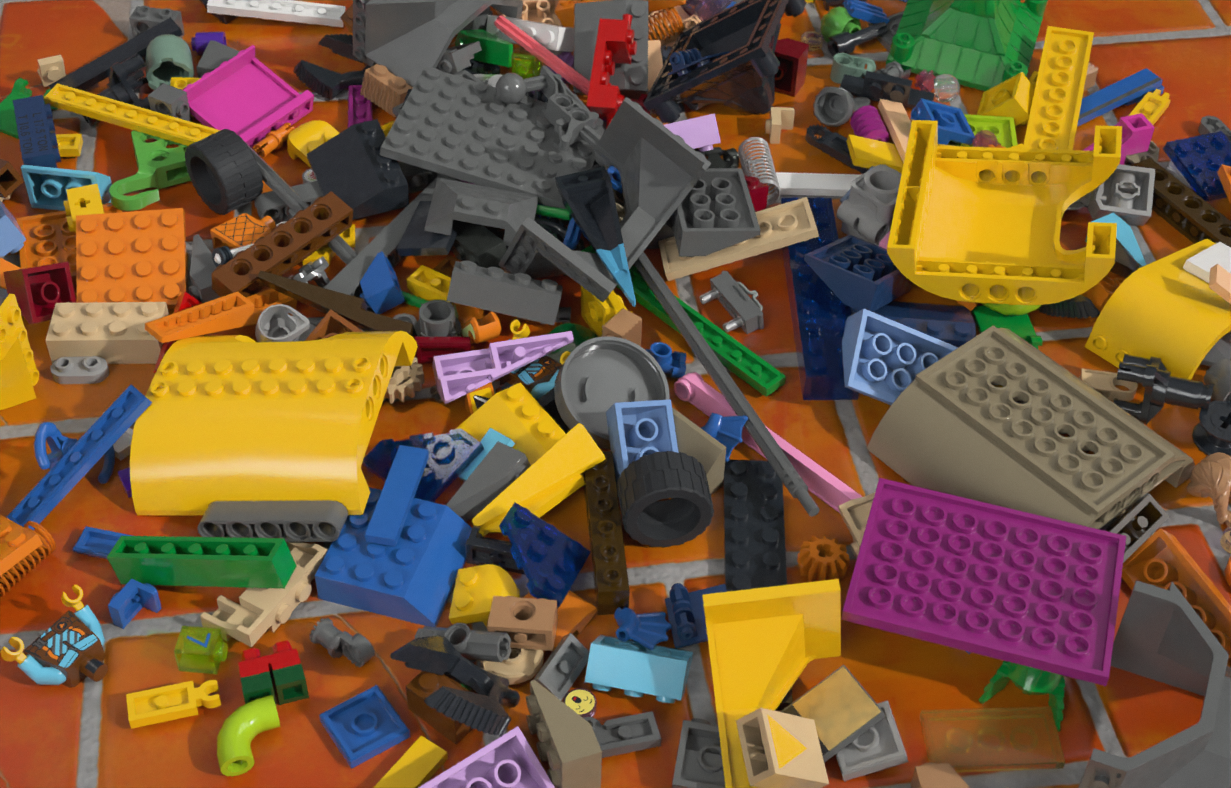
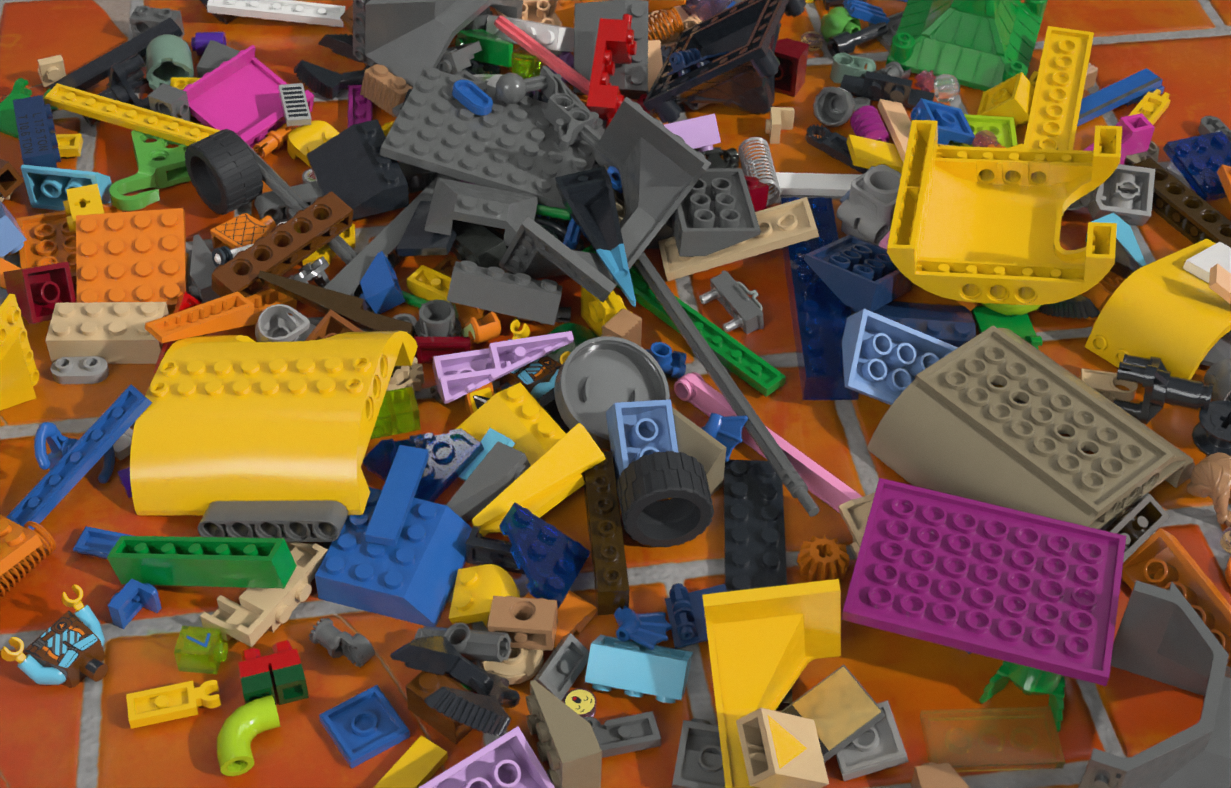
none -> light grey tile [278,83,311,126]
none -> clear neon green slope [370,386,421,439]
none -> blue tile [452,80,493,115]

